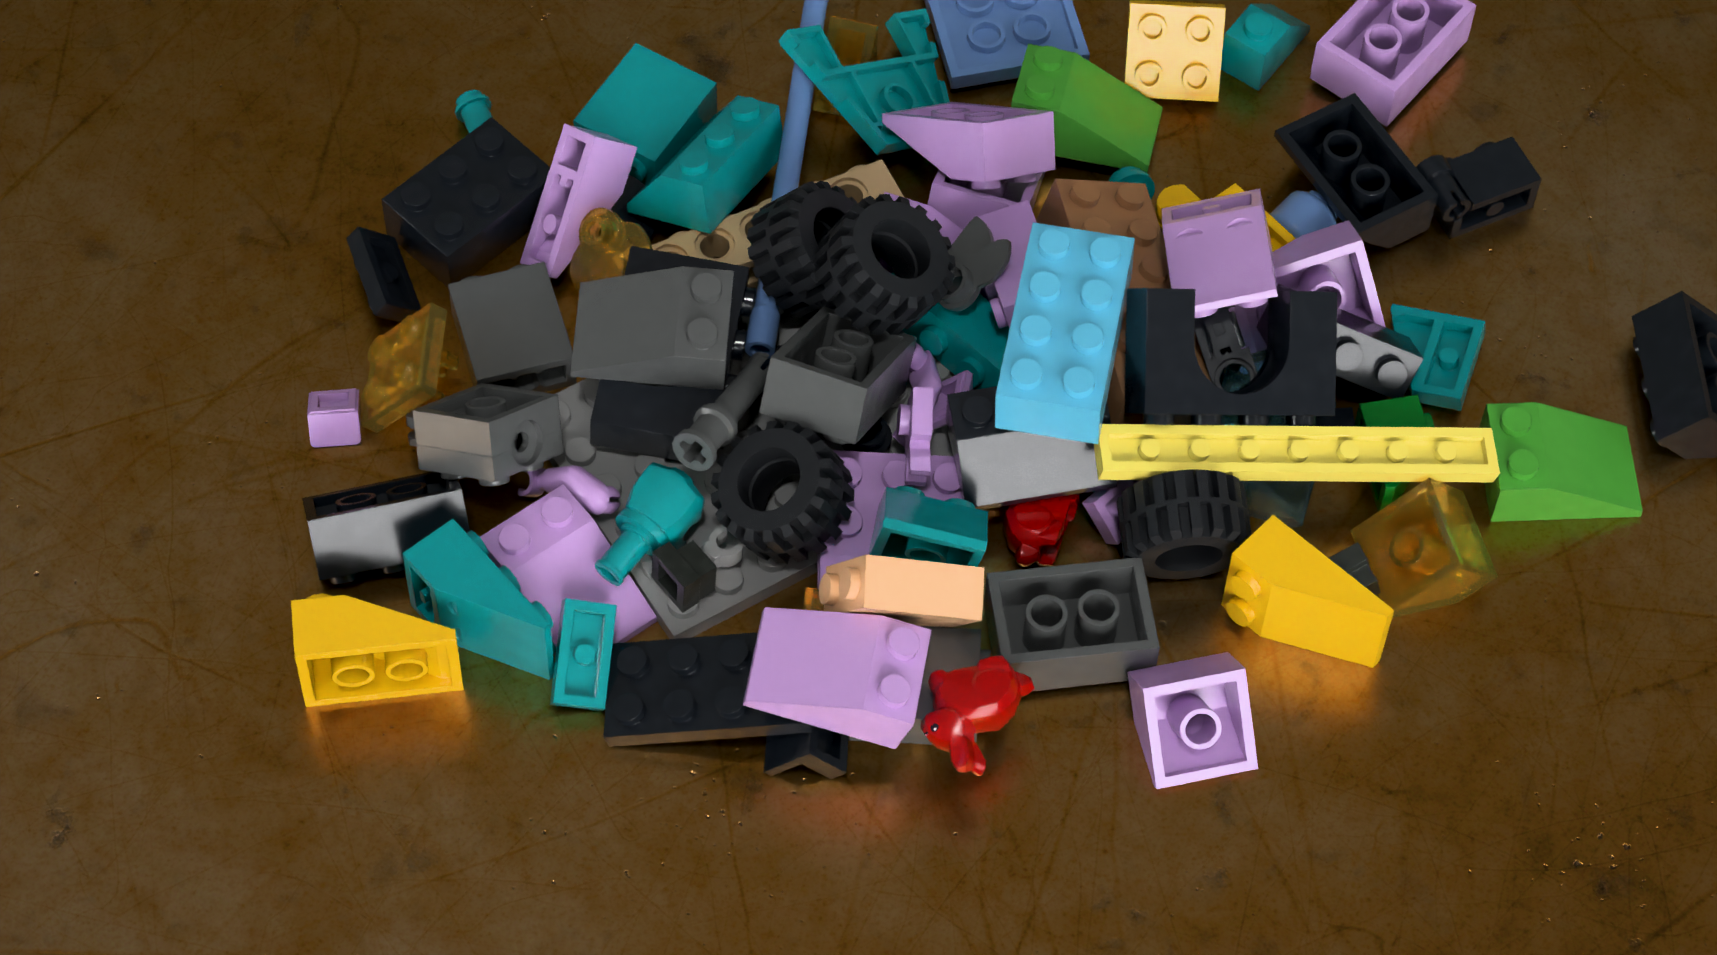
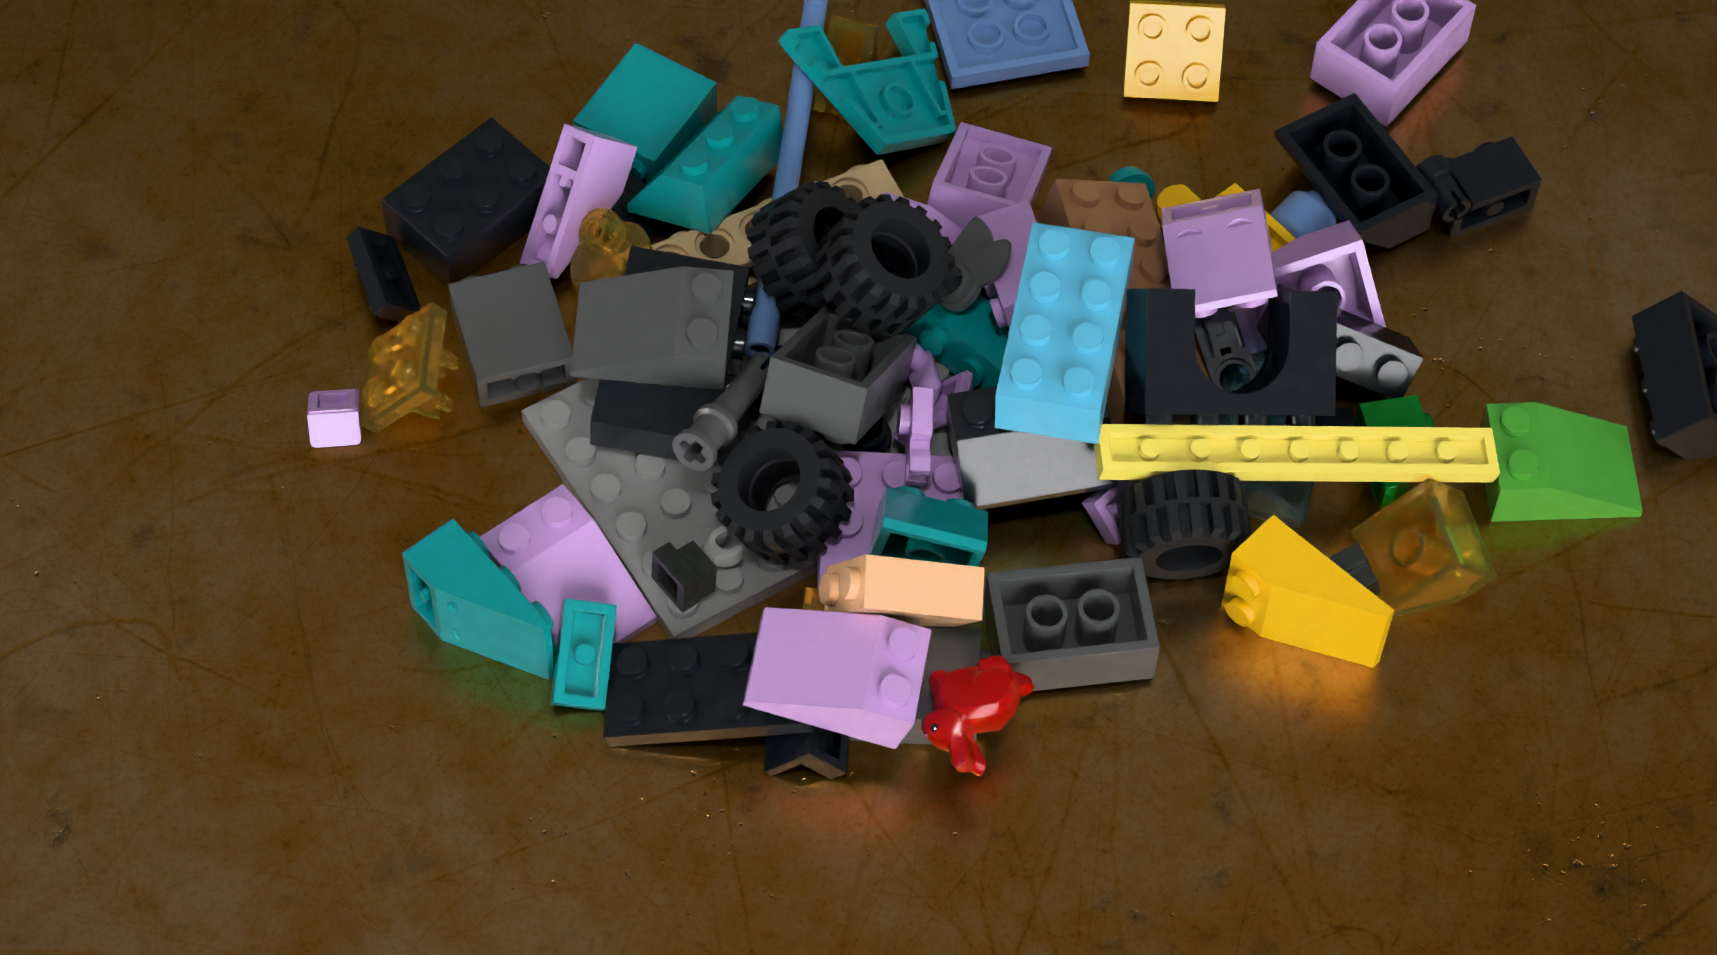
yellow slope [291,594,464,707] -> none
black slope [302,471,470,584] -> none
dark grey brick [406,383,564,486] -> none
teal pin [454,90,493,133] -> none
lavender arm [518,465,621,515] -> none
teal piece [595,462,705,586] -> none
lavender slope [882,102,1056,190] -> none
red animal [1003,494,1080,567] -> none
bright green slope [1011,44,1163,173] -> none
lavender slope [1127,652,1258,789] -> none
teal slope [1221,3,1310,91] -> none
teal wing [1390,304,1486,411] -> none

